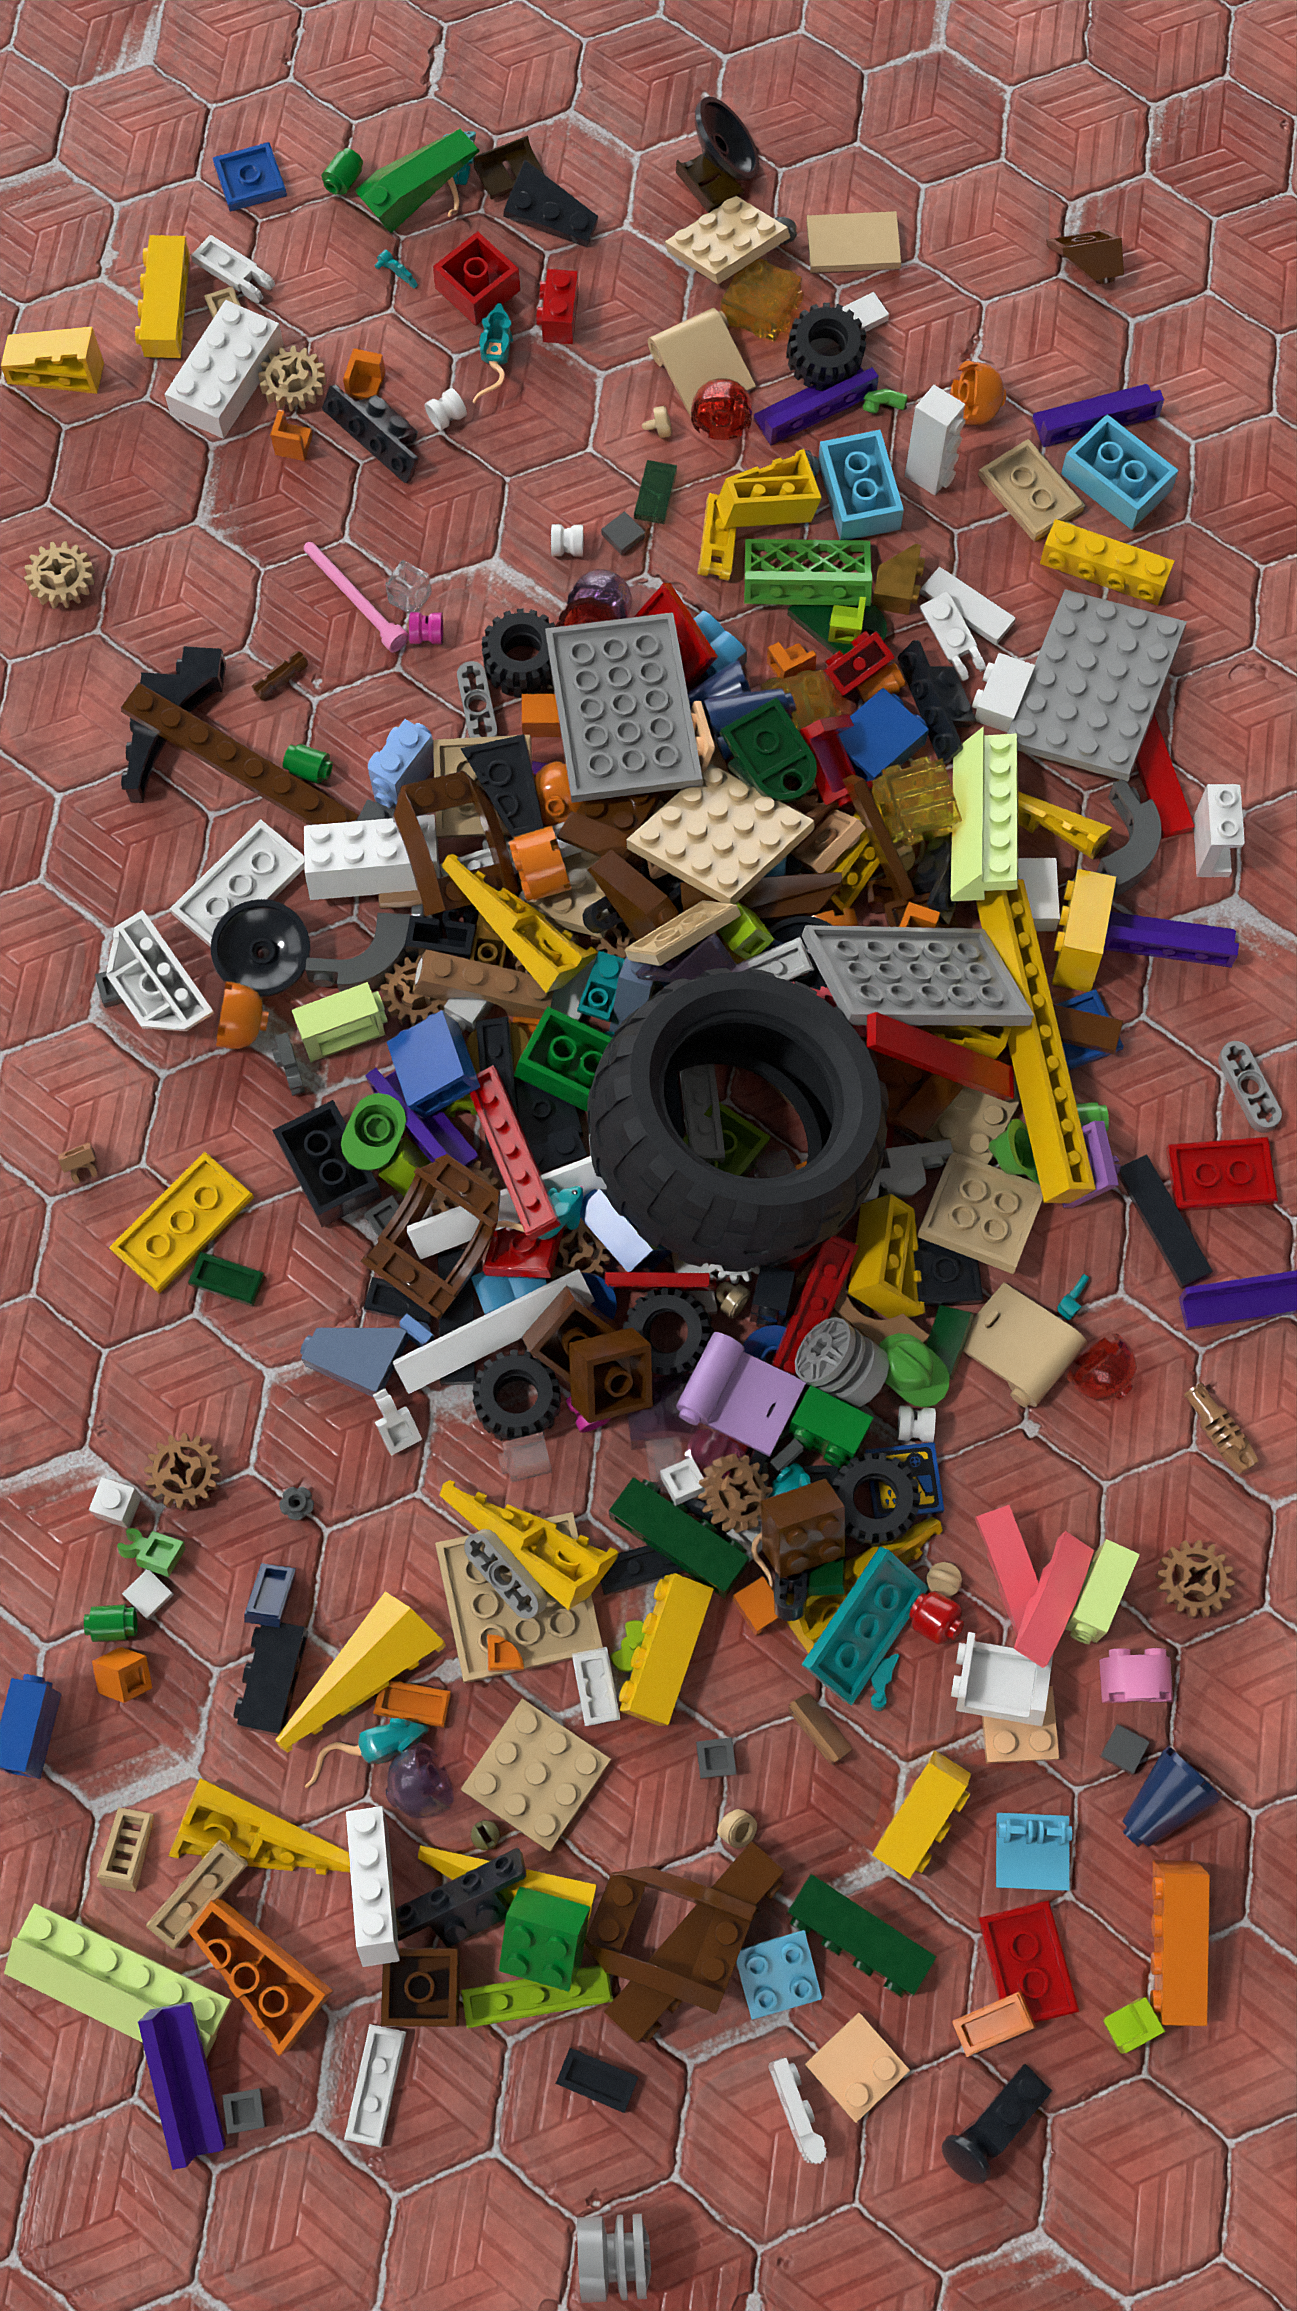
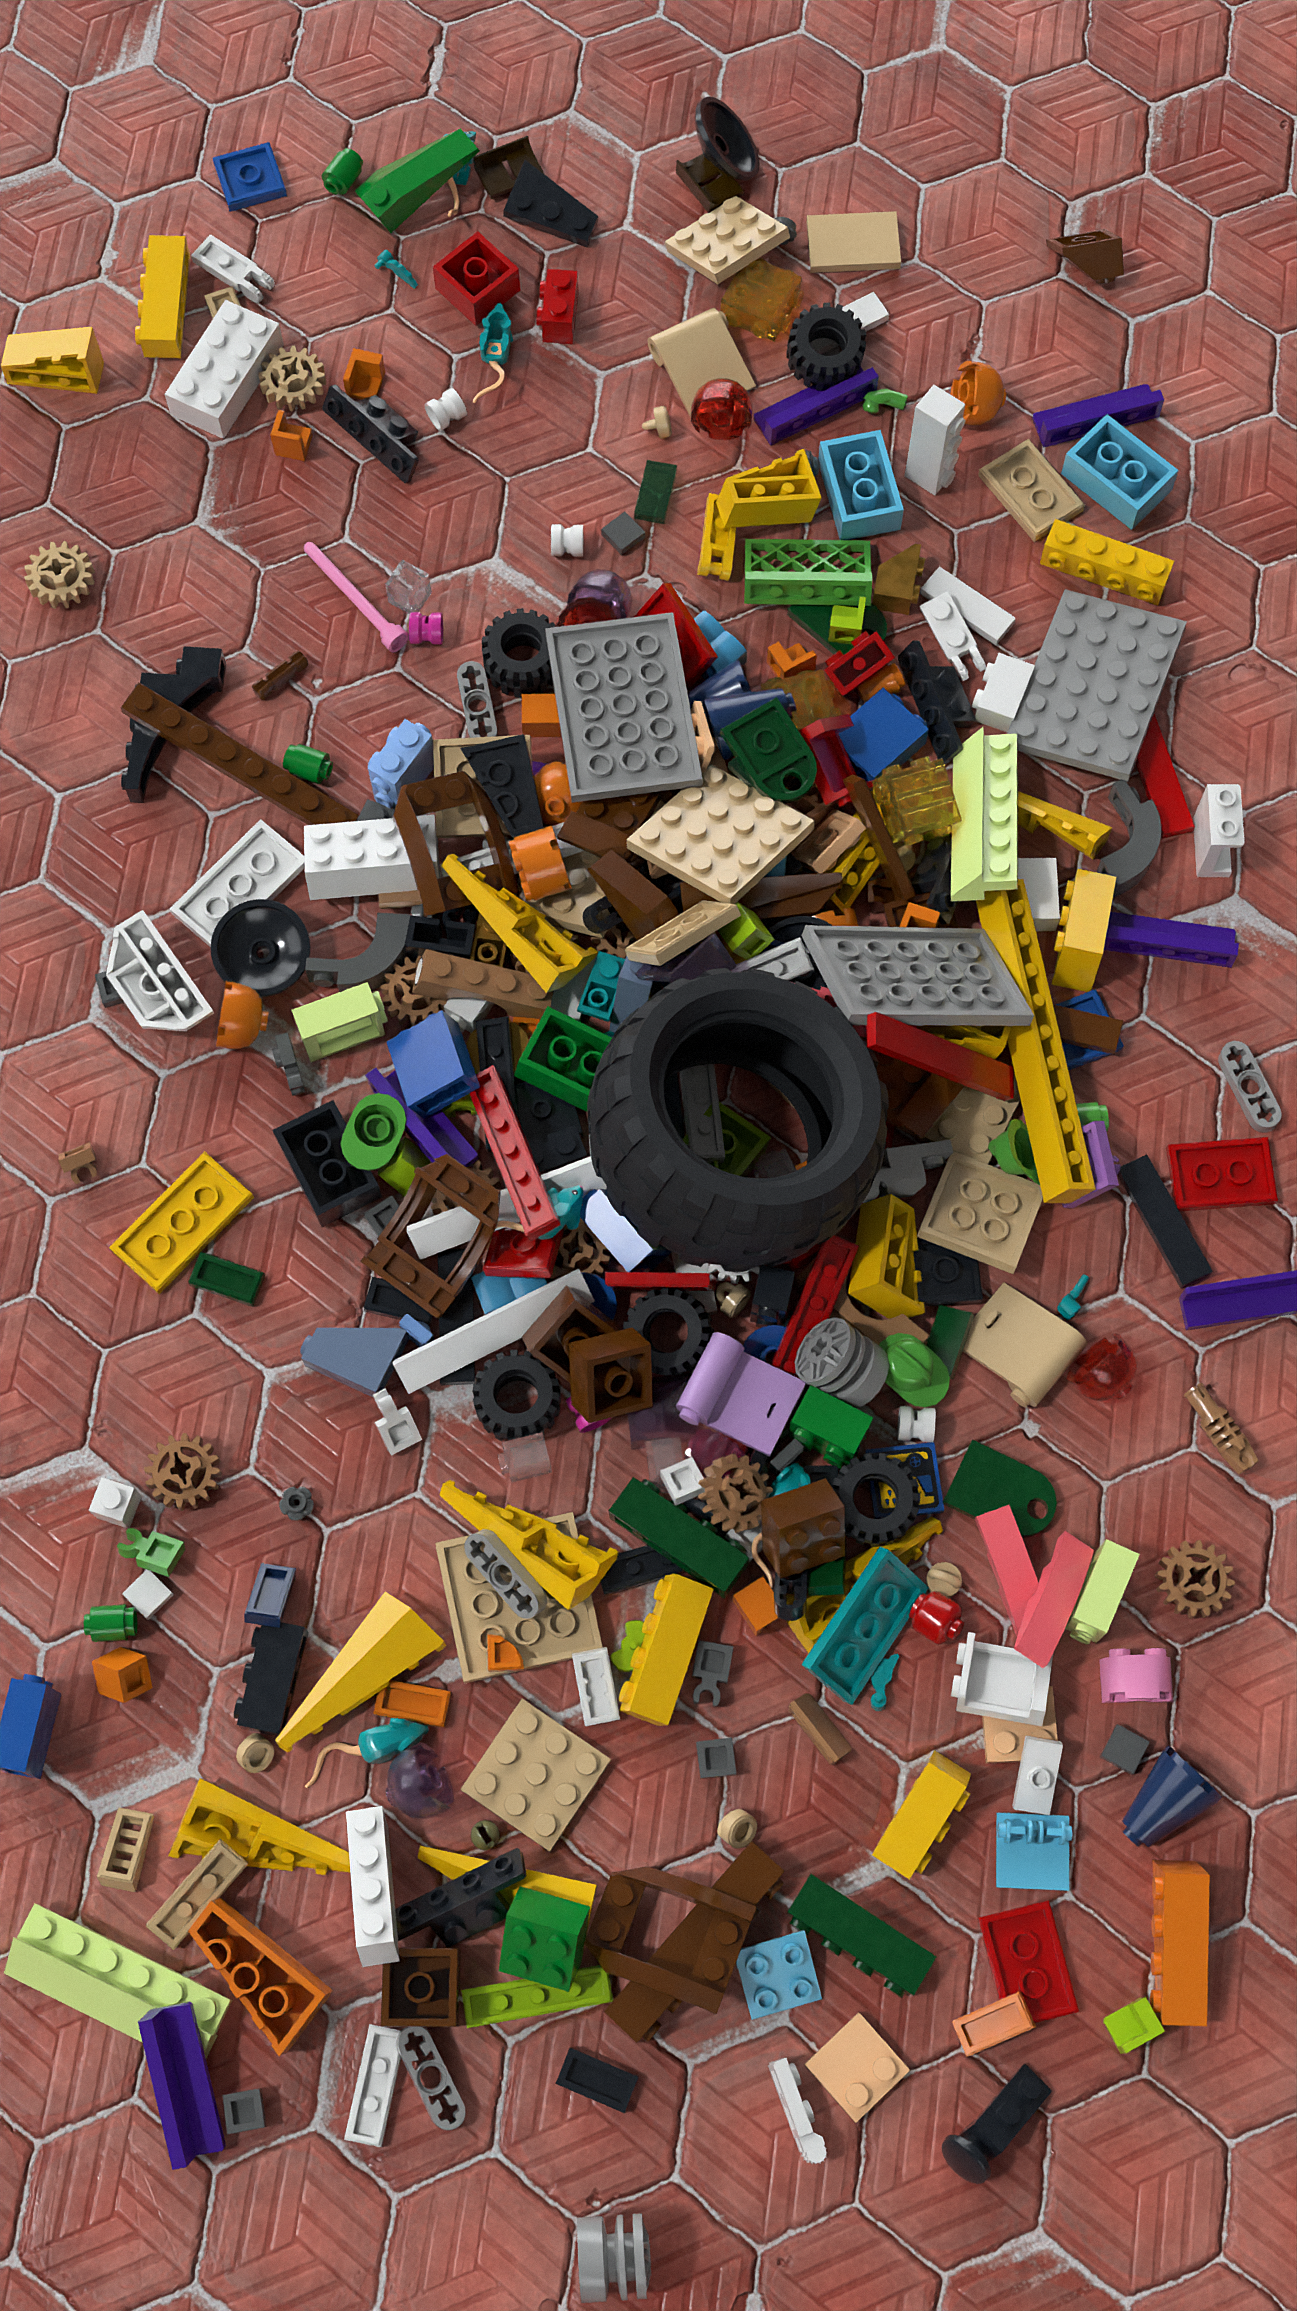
none -> tan tile [236,1733,274,1773]
none -> light grey beam [396,2027,466,2130]
none -> dark grey plate [692,1640,733,1707]
none -> dark green tile [943,1439,1057,1538]
none -> white plate [1012,1736,1063,1815]

